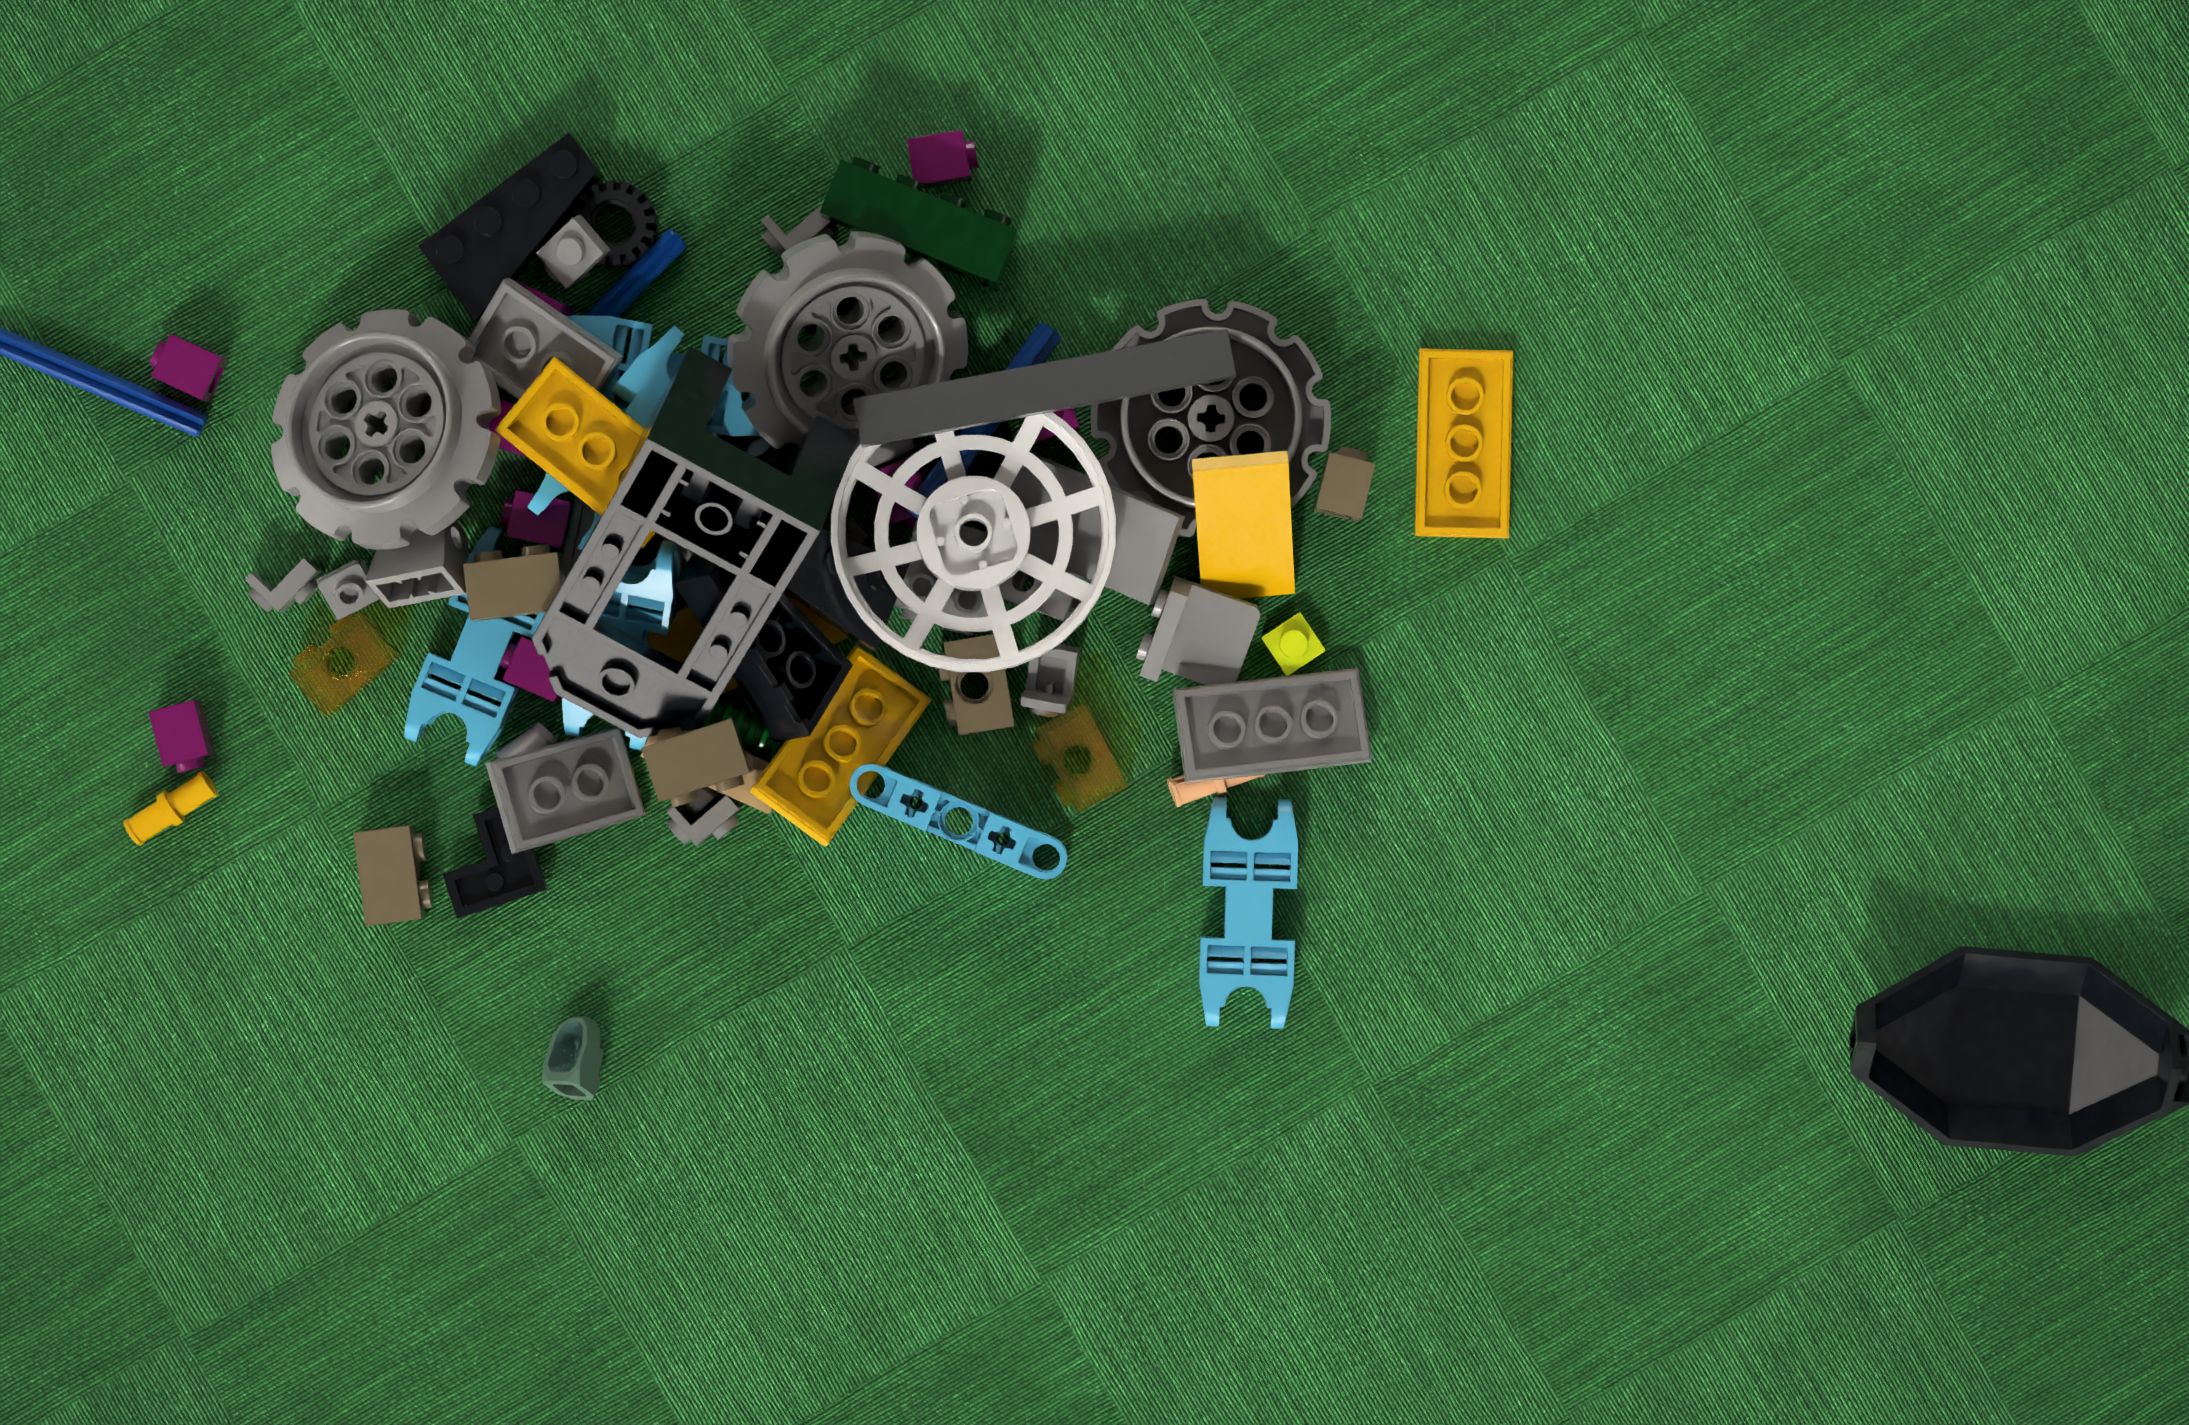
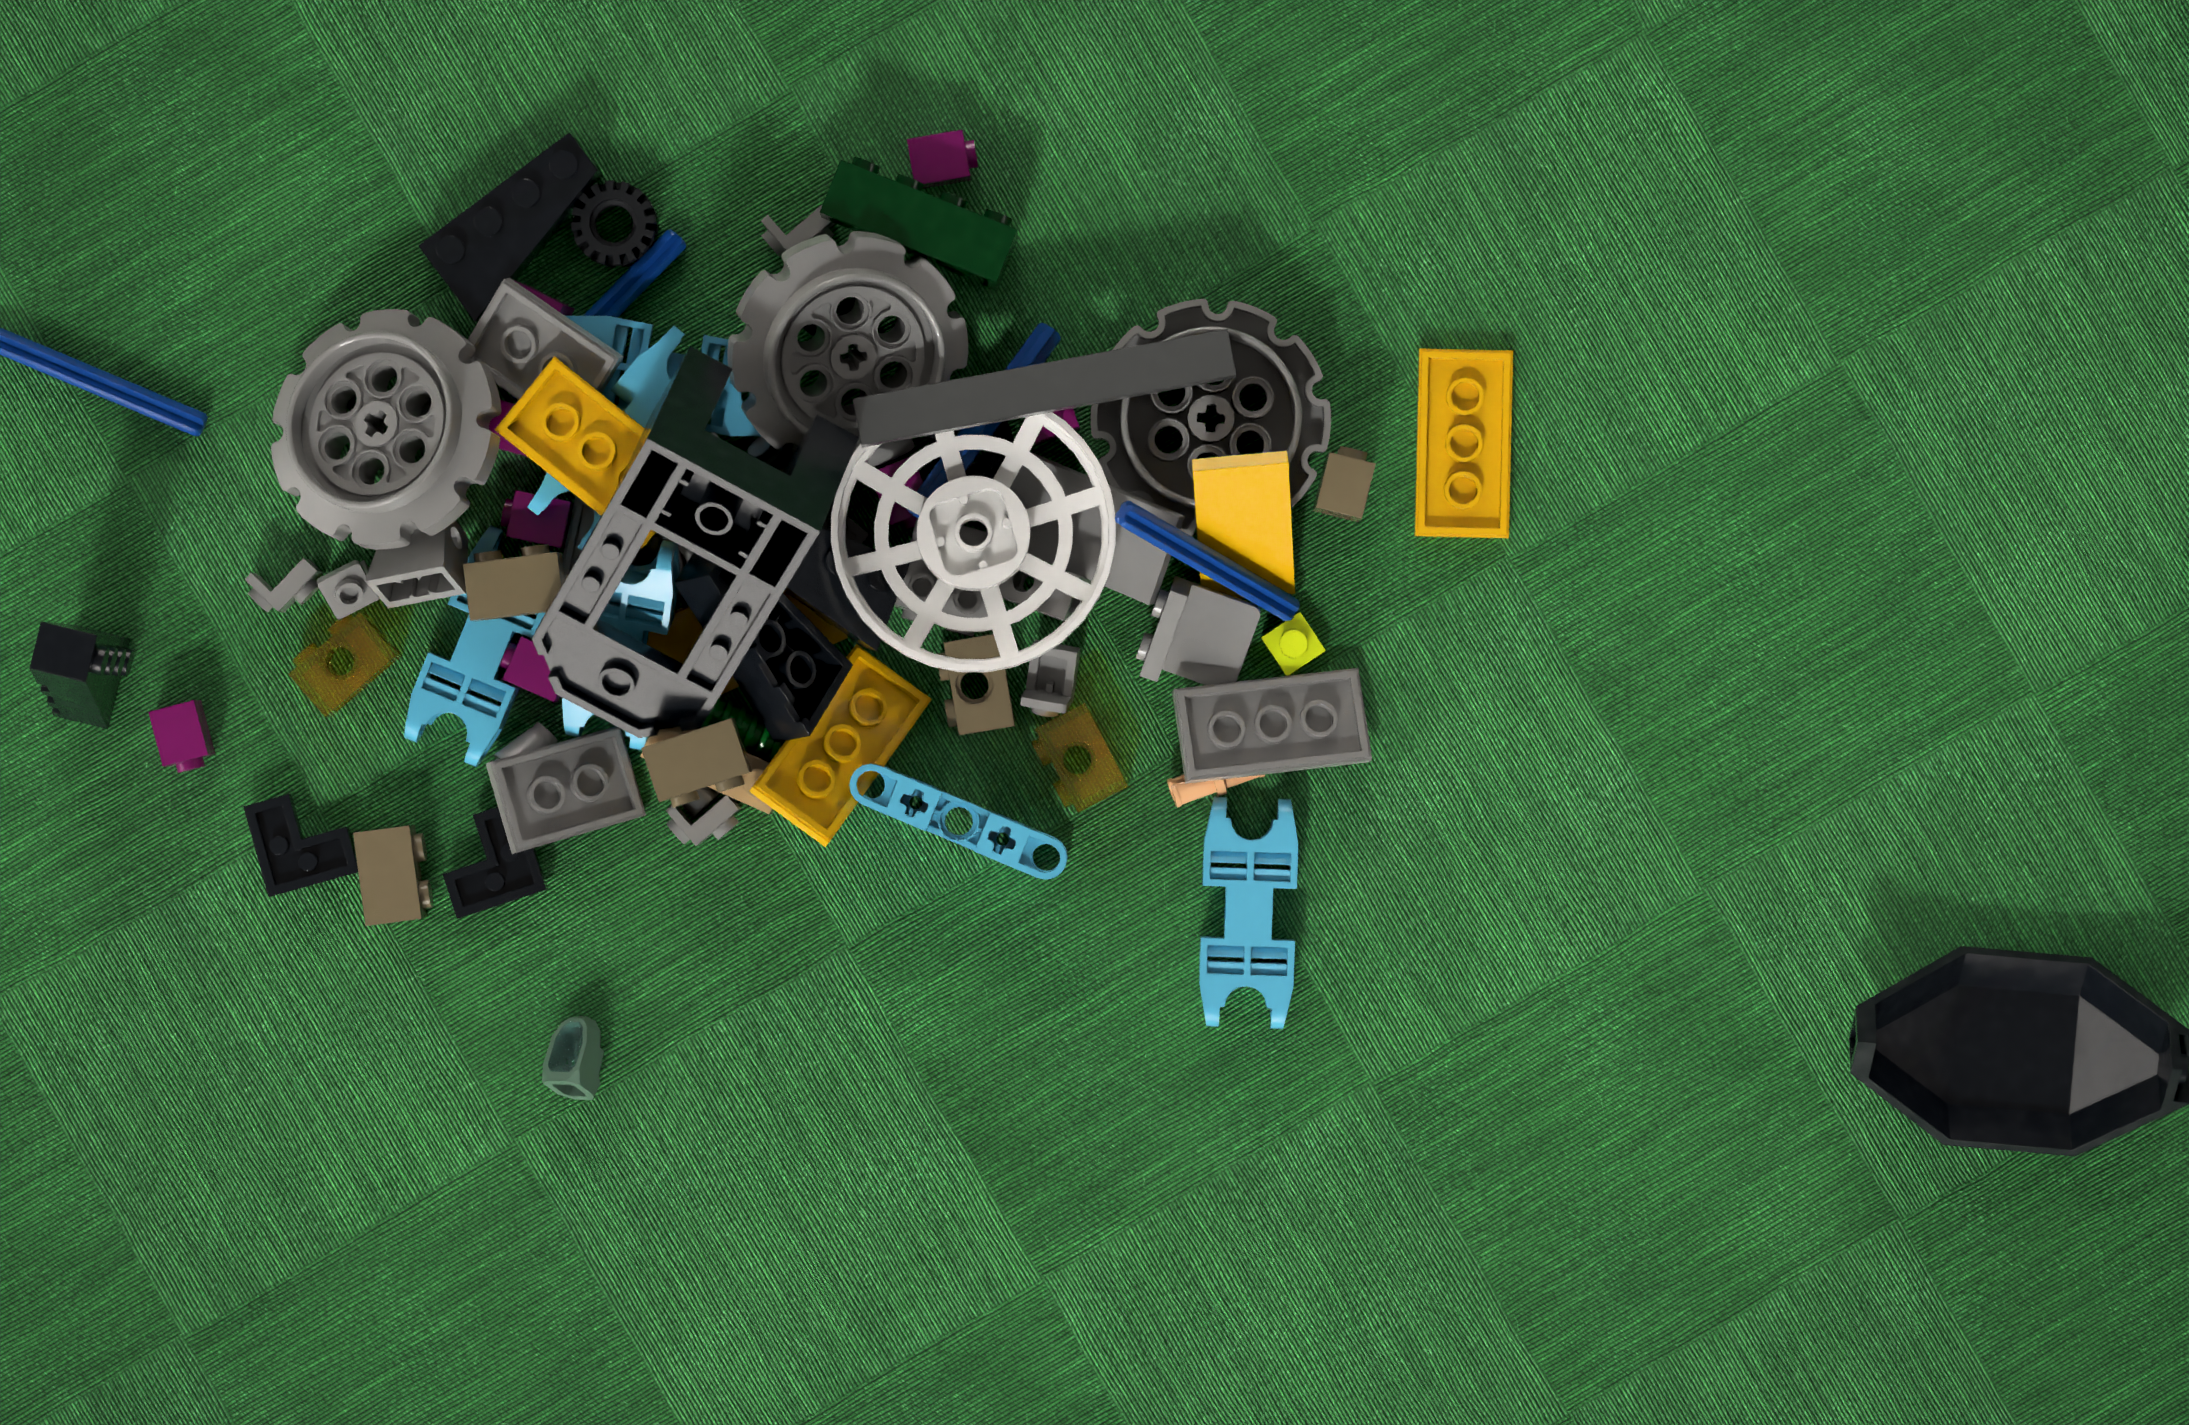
yellow pin [123,771,218,846] -> none
magenta brick [150,334,229,403] -> none
light grey bracket [536,214,611,289] -> none
none -> black wedge [29,621,134,729]
none -> black plate [244,794,358,897]
none -> blue axle [1115,501,1300,621]

